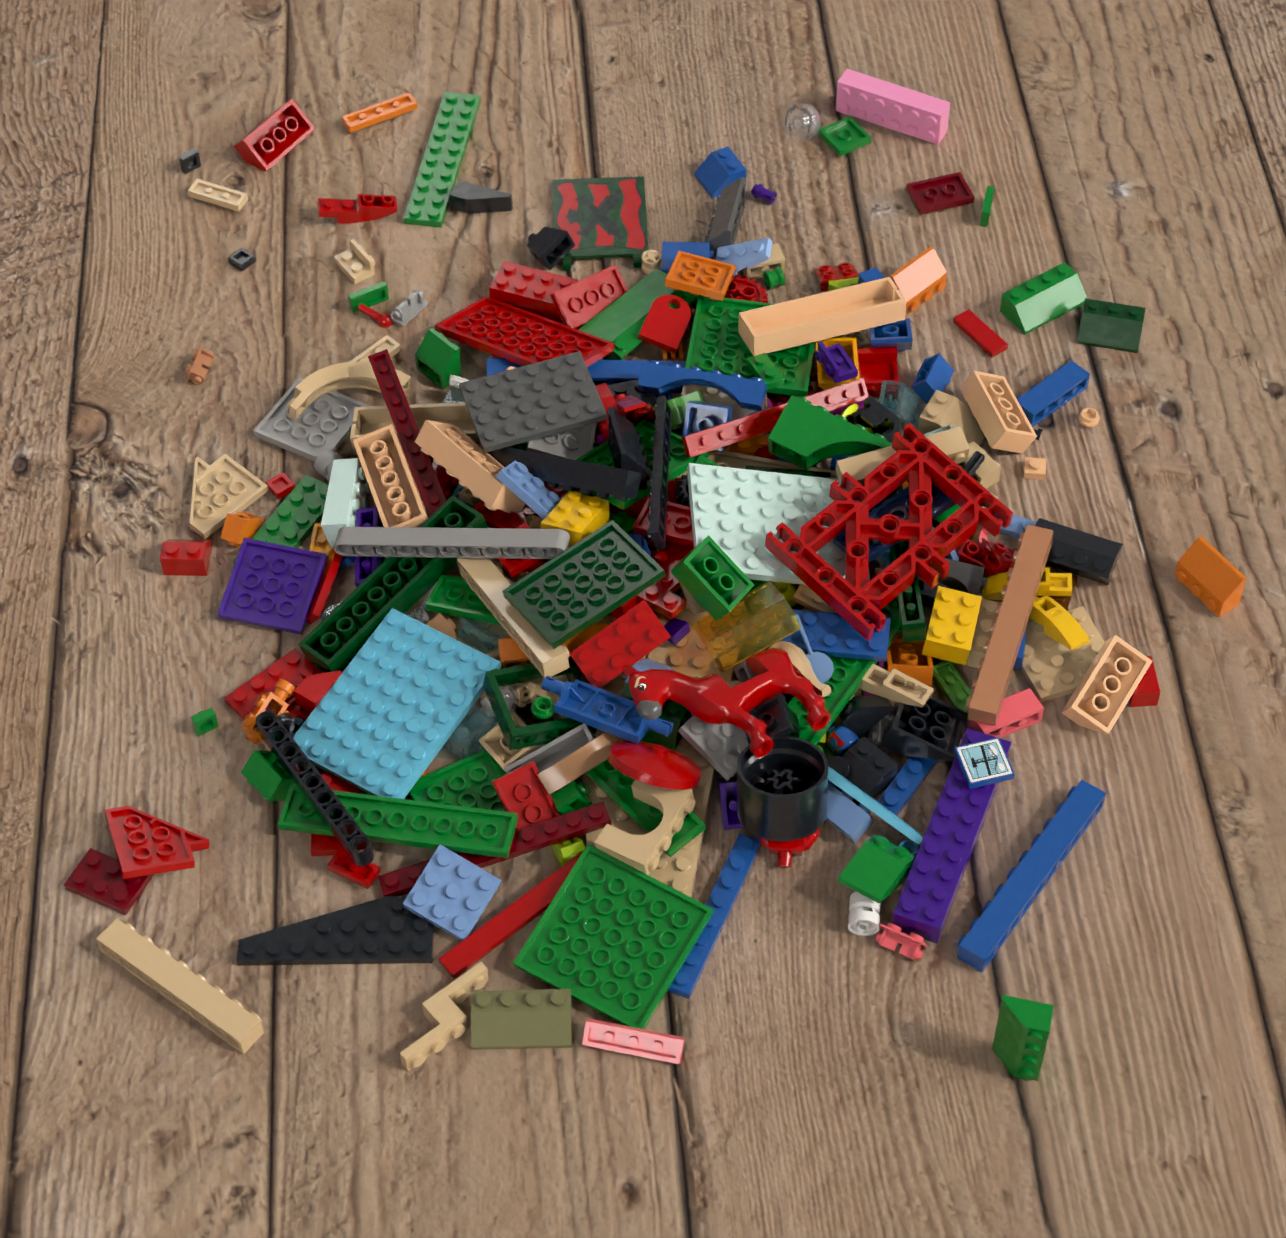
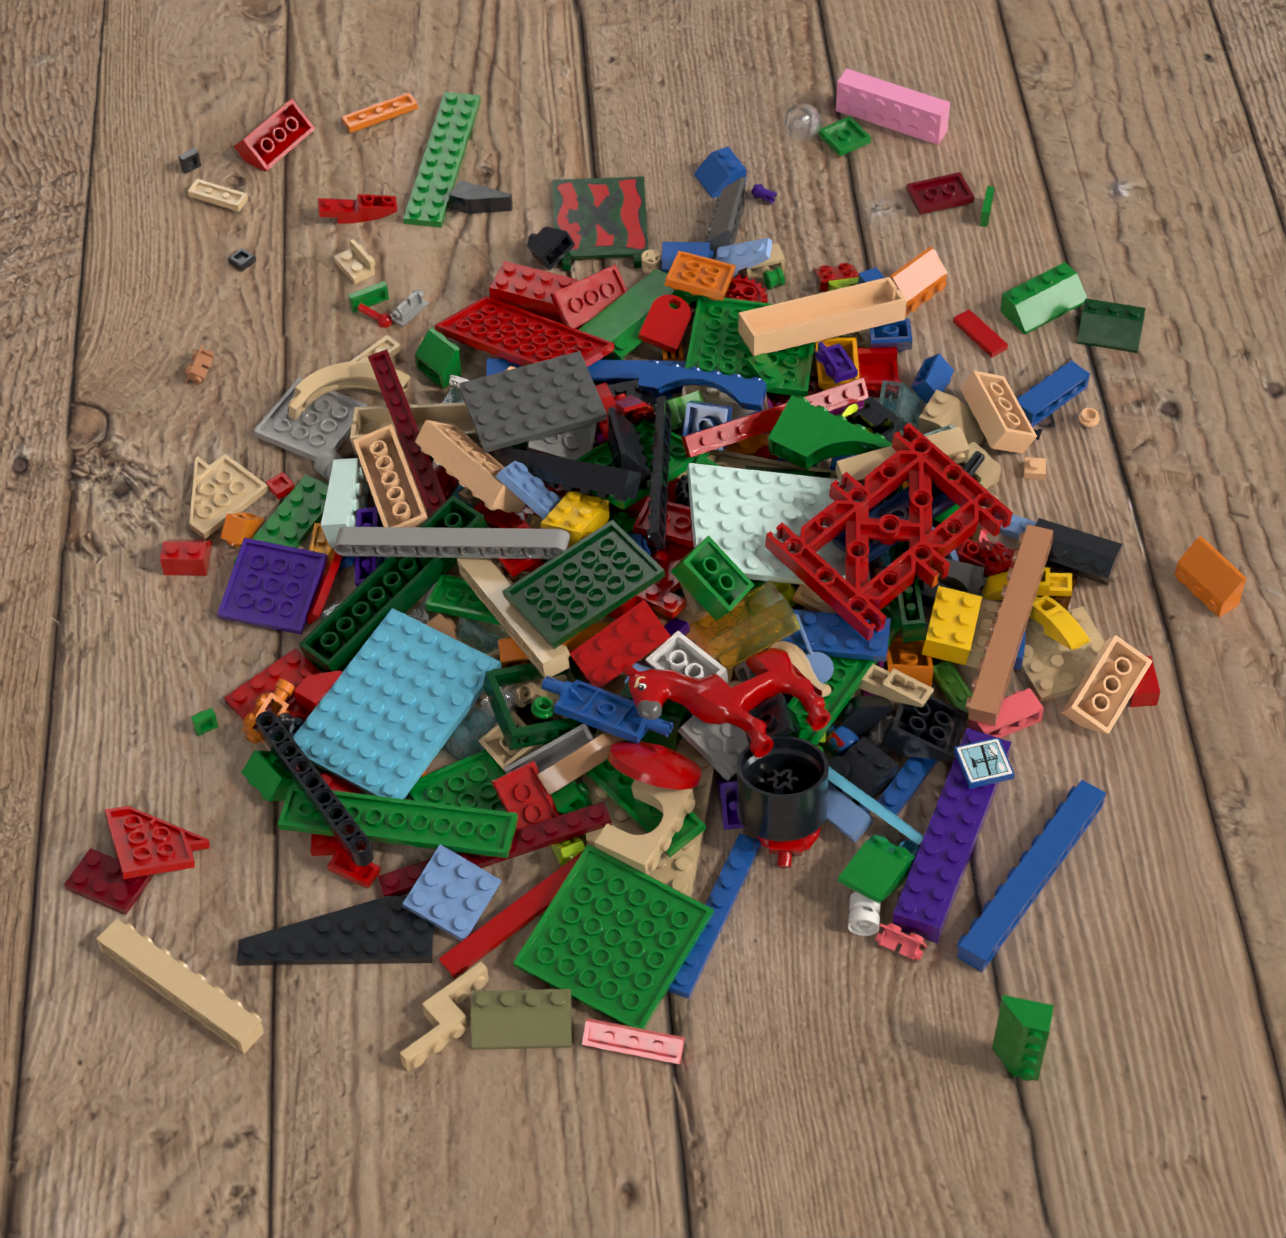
none -> white slope [645,631,729,684]

